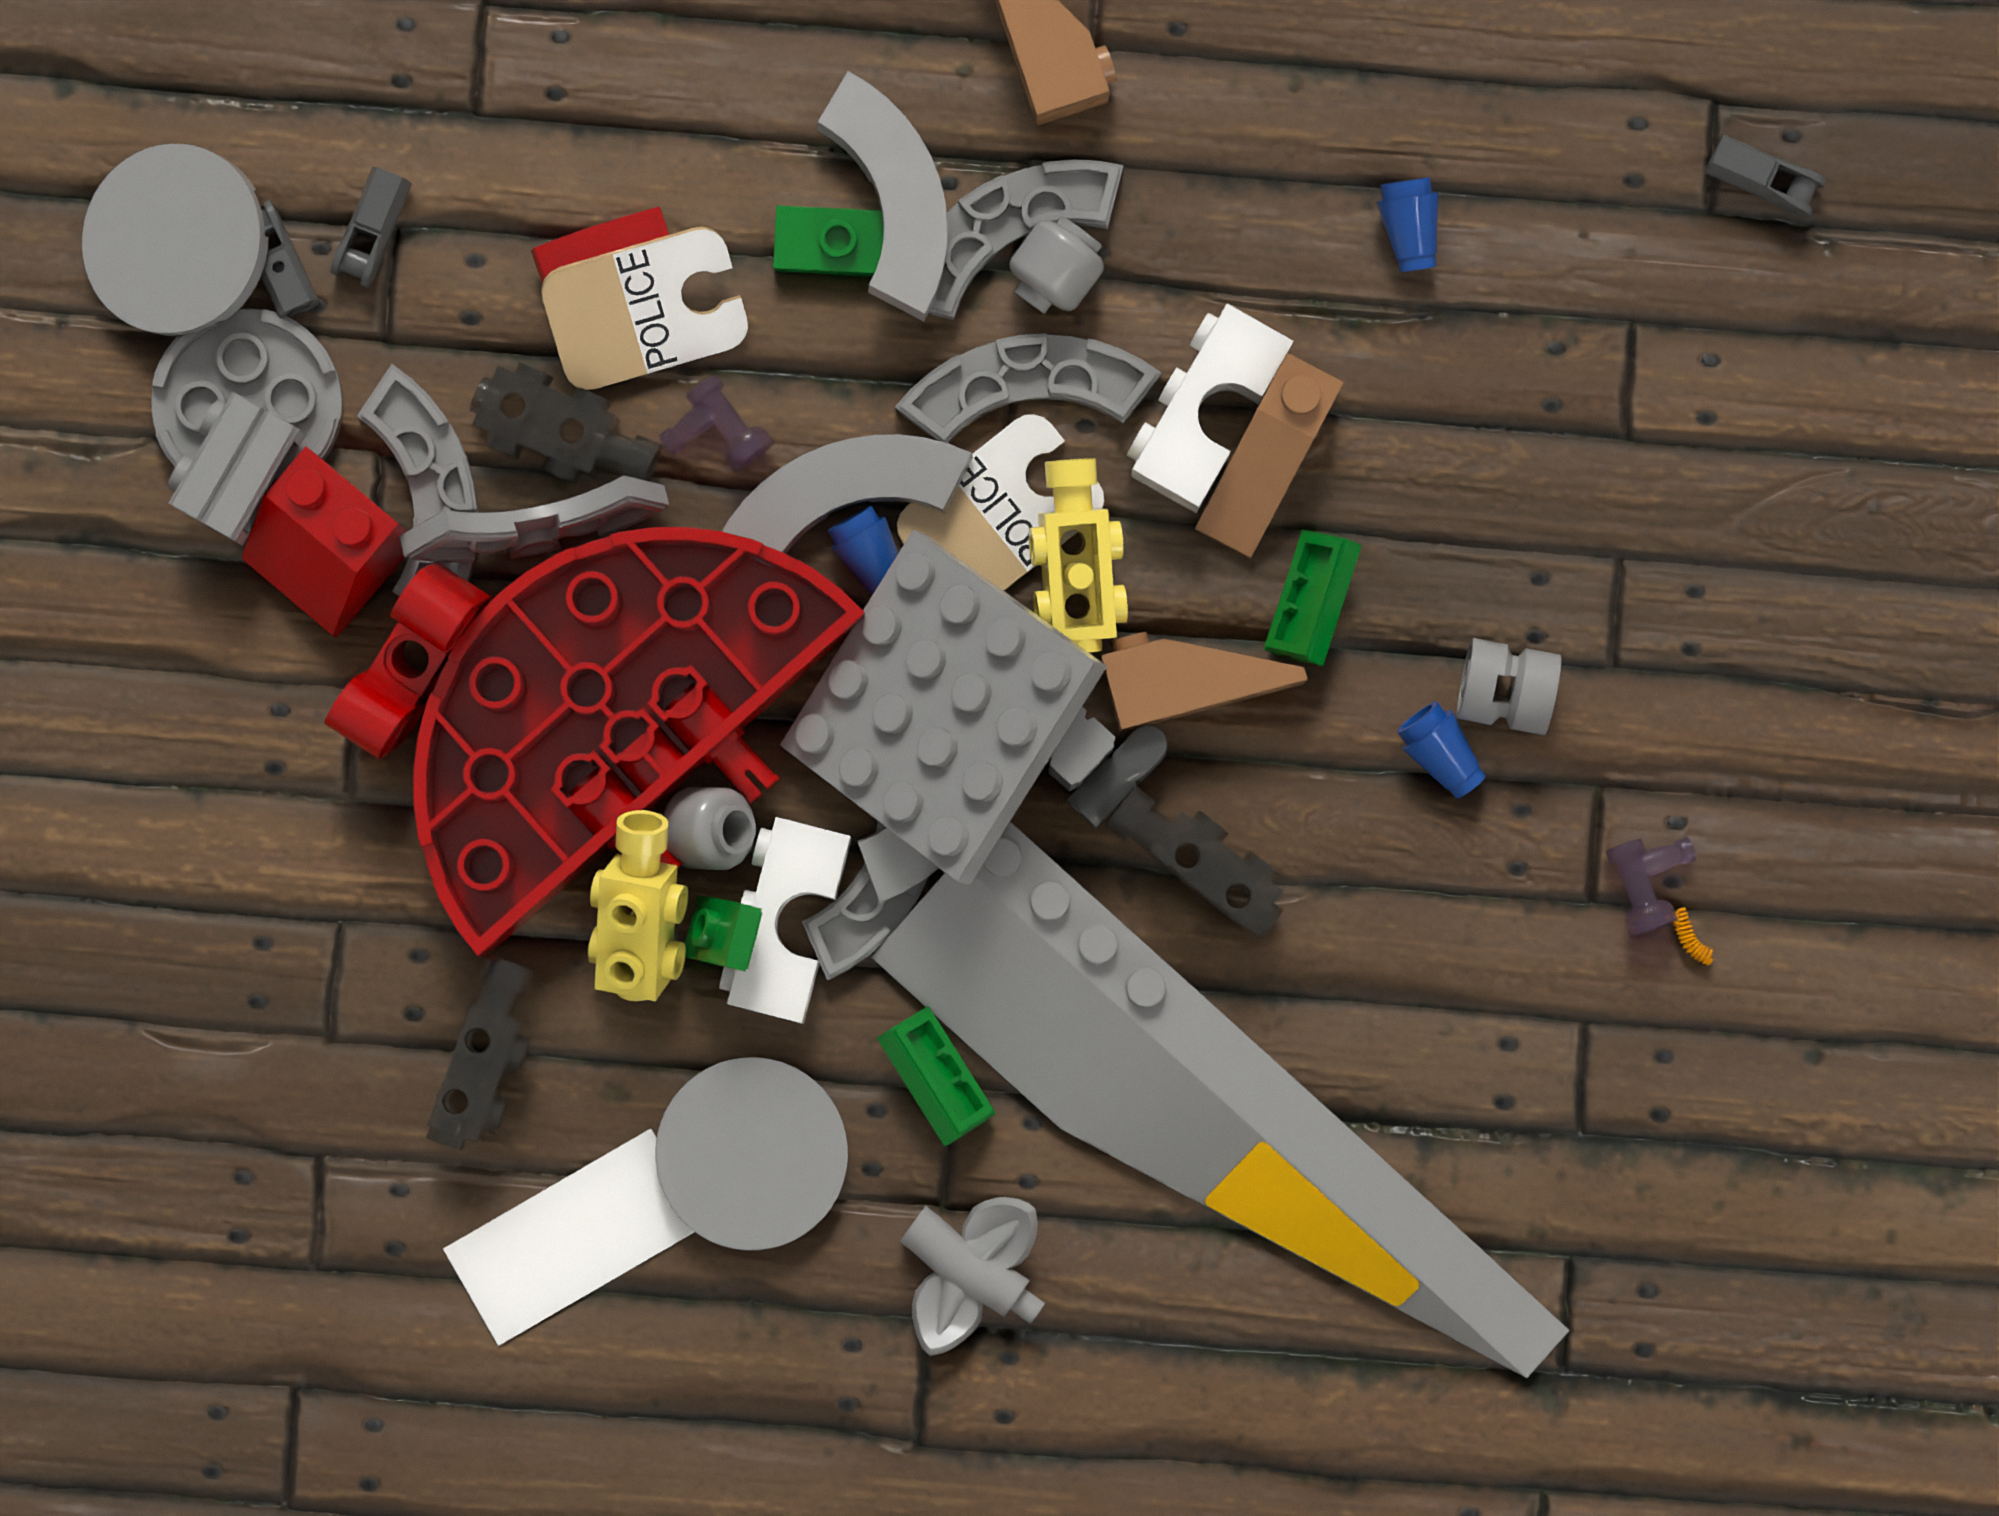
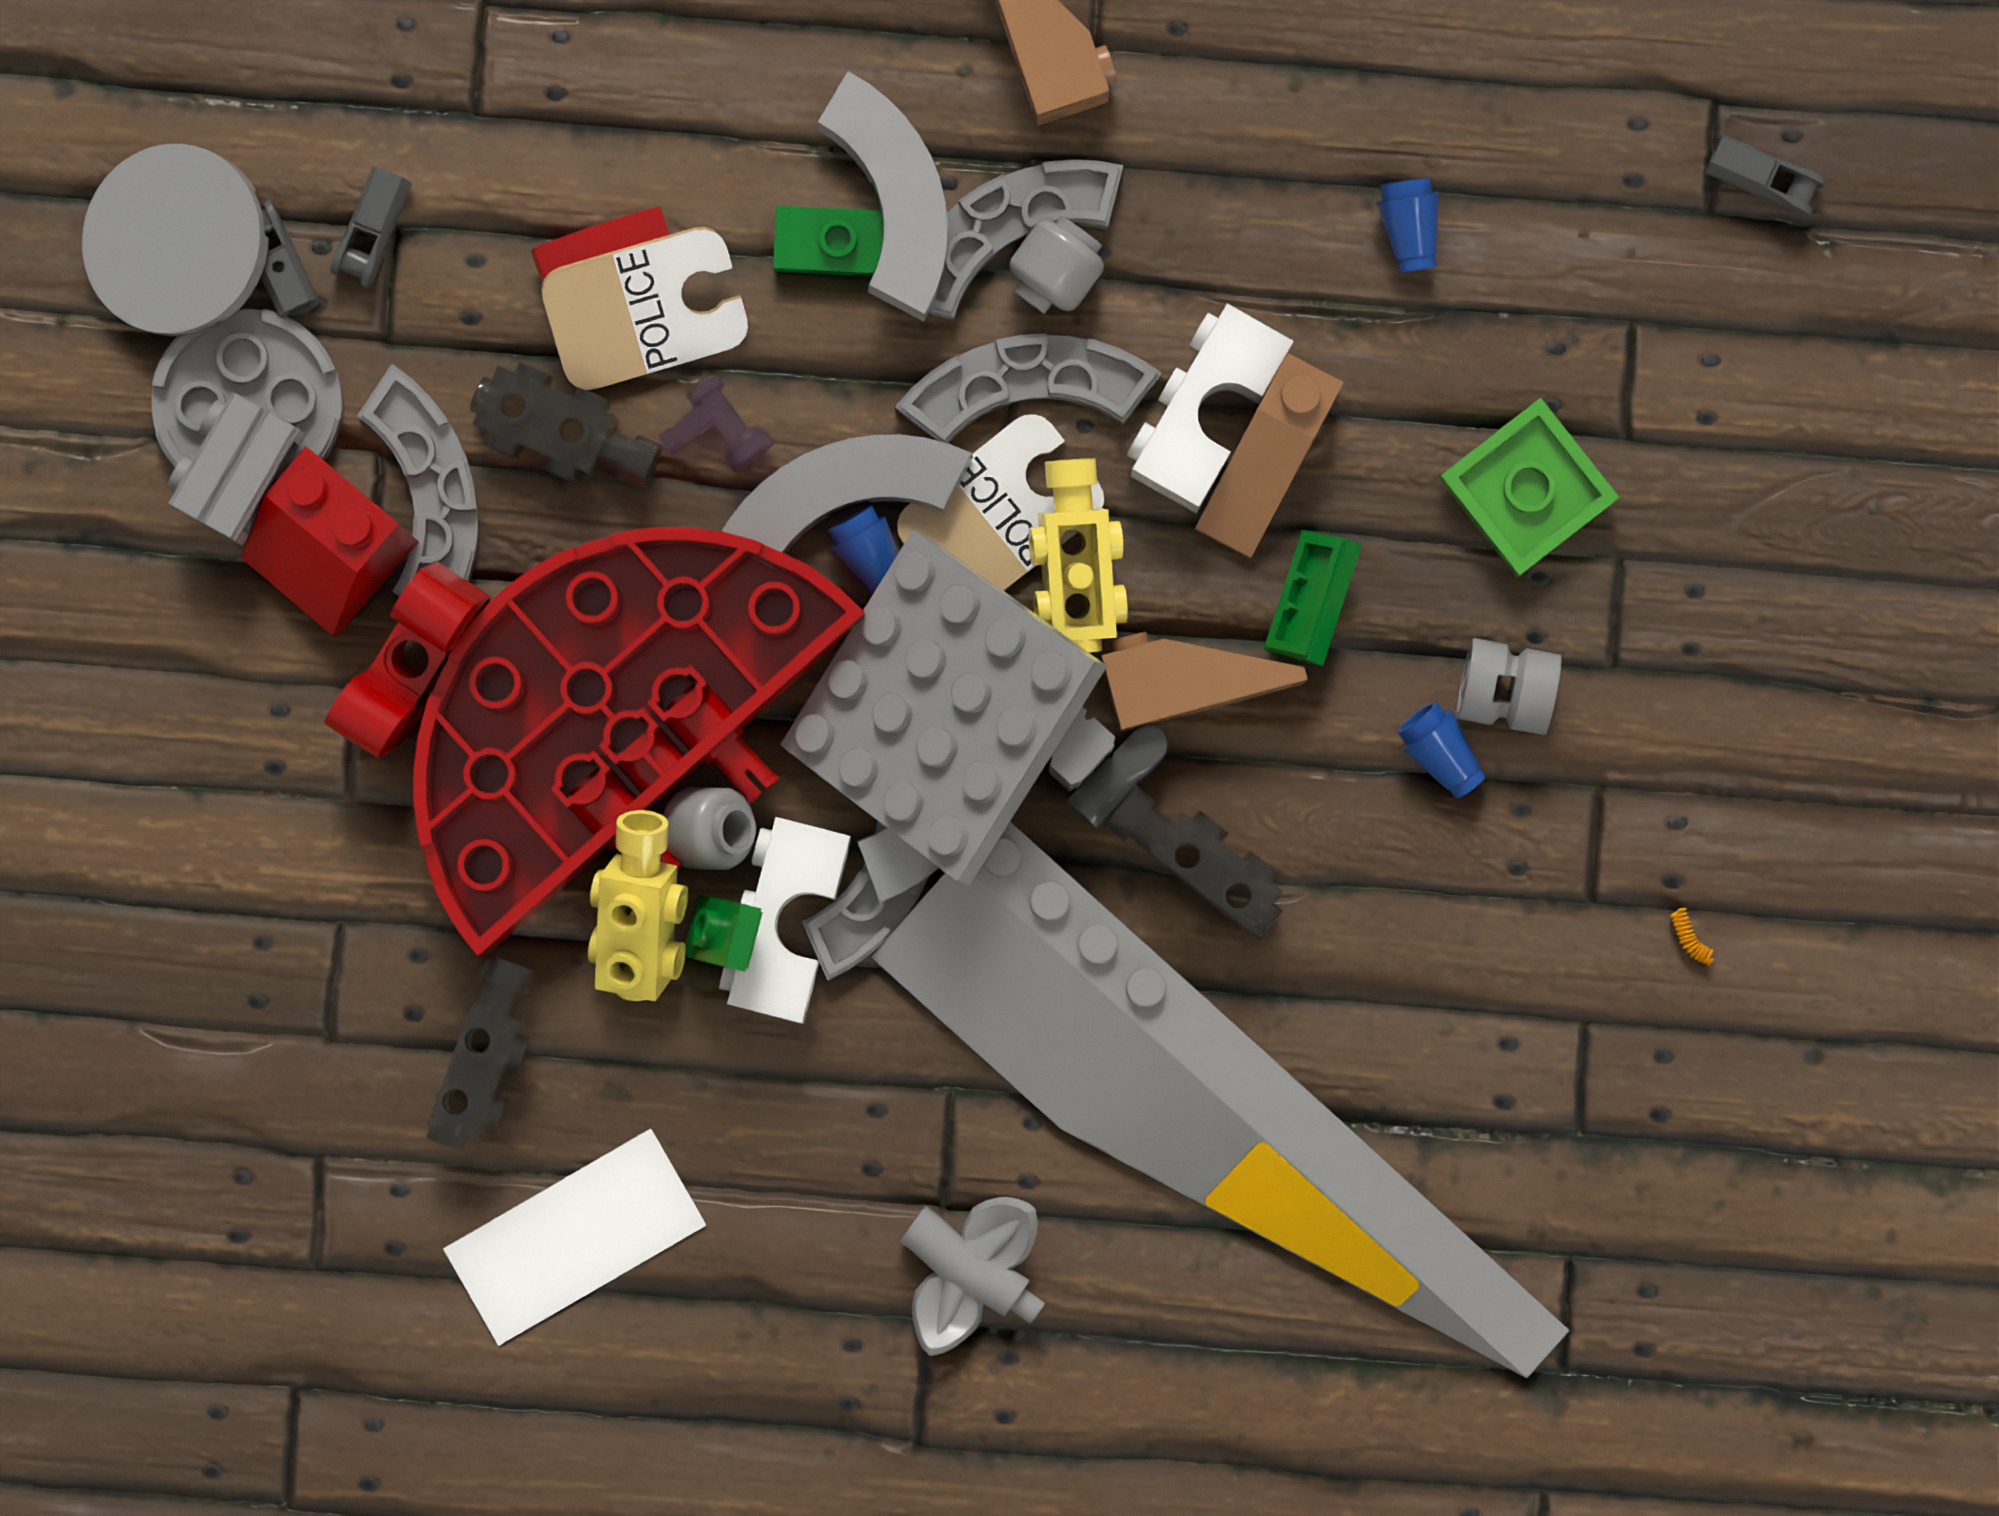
light grey tile [399,475,670,563] -> none
light grey tile [655,1057,848,1250] -> none
green plate [876,1006,996,1147] -> none
clear purple piece [1605,837,1696,938] -> none
none -> bright green plate [1439,398,1620,578]

